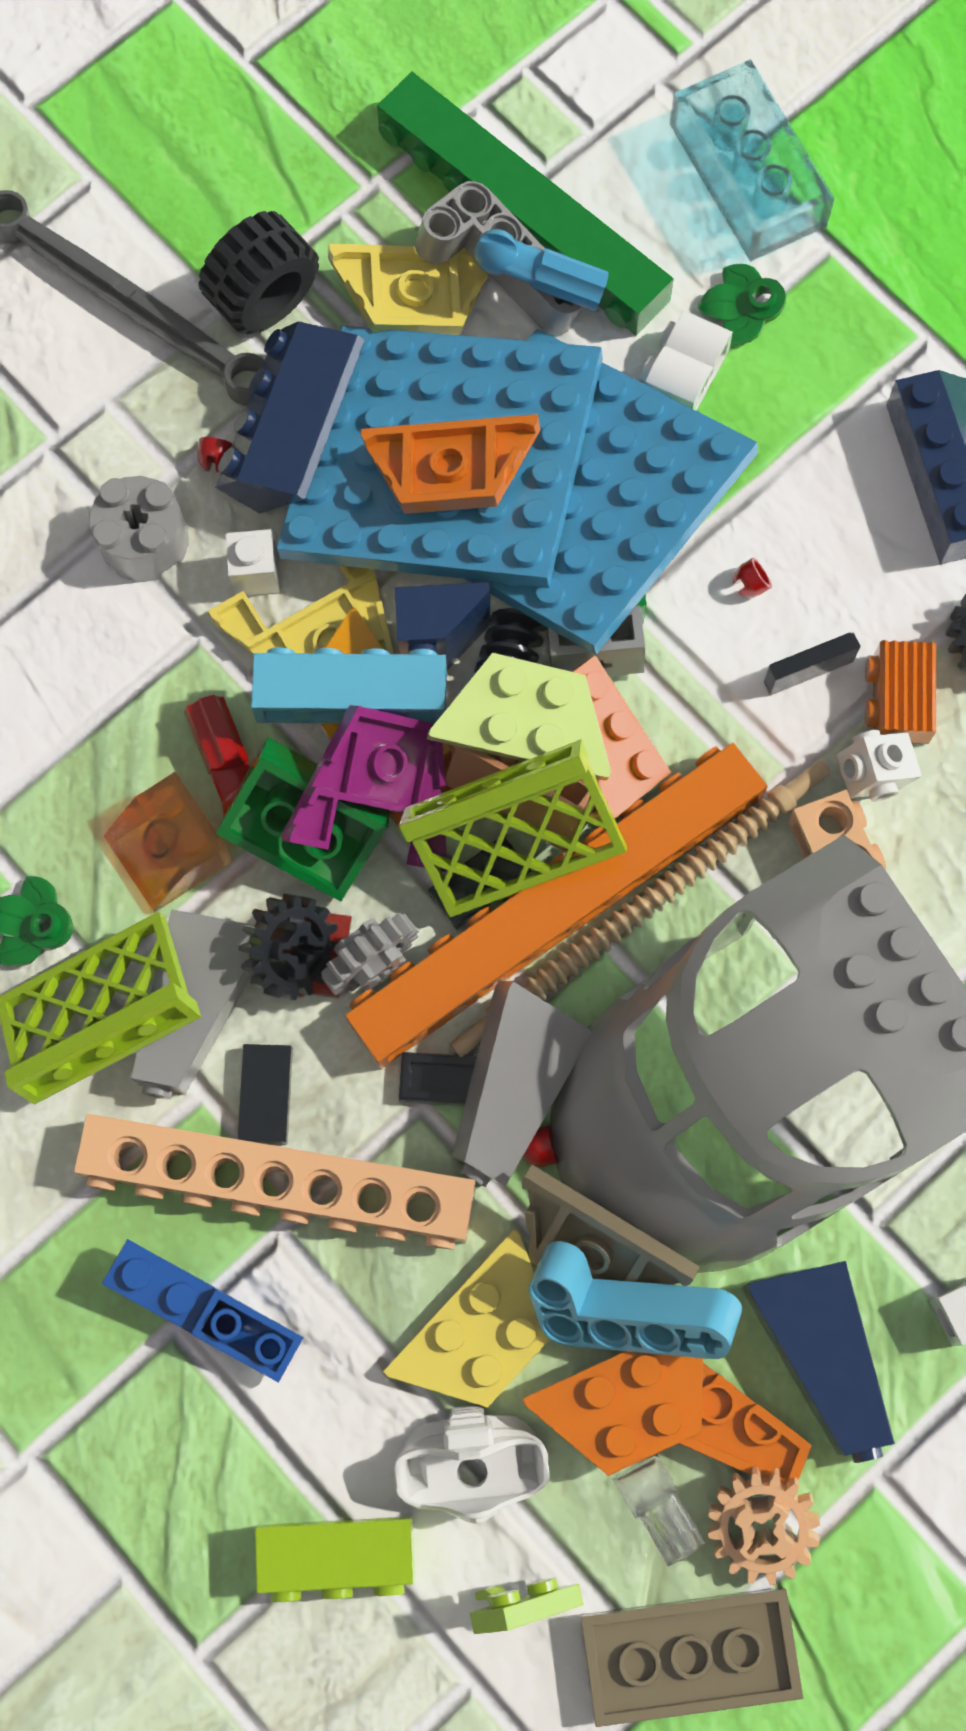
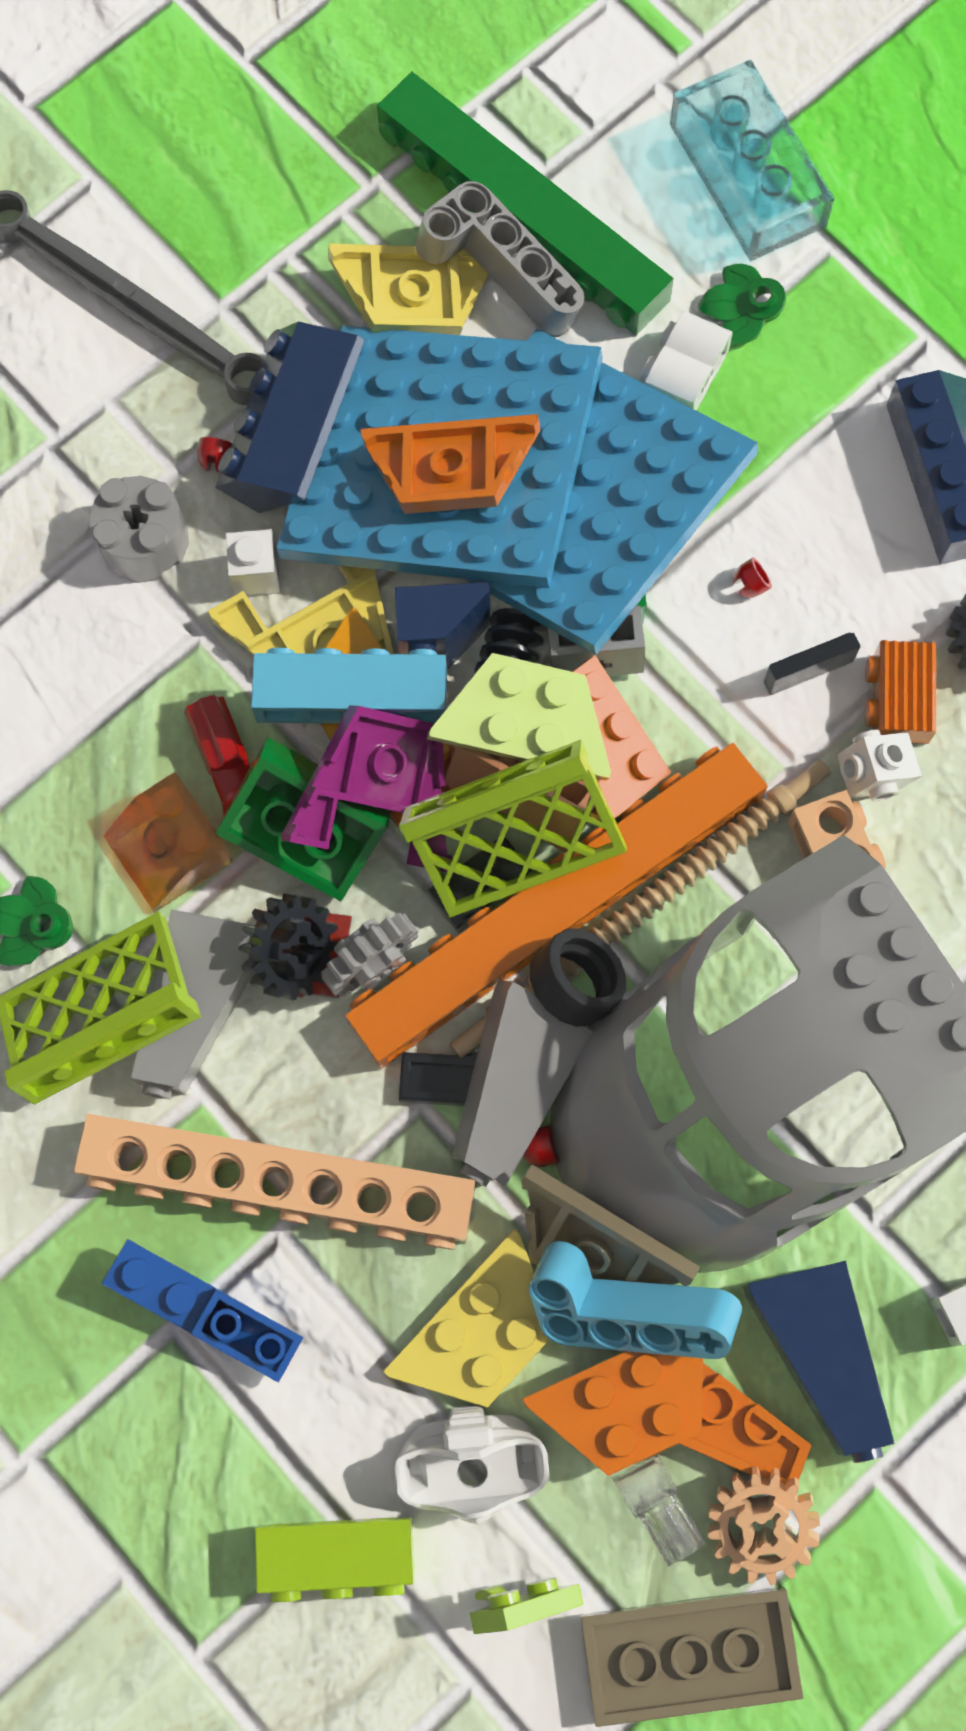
black tyre [198,211,319,335] -> none
black tile [238,1044,293,1144] -> none
dark azure piece [474,229,609,311] -> none
none -> black tyre [530,929,626,1027]

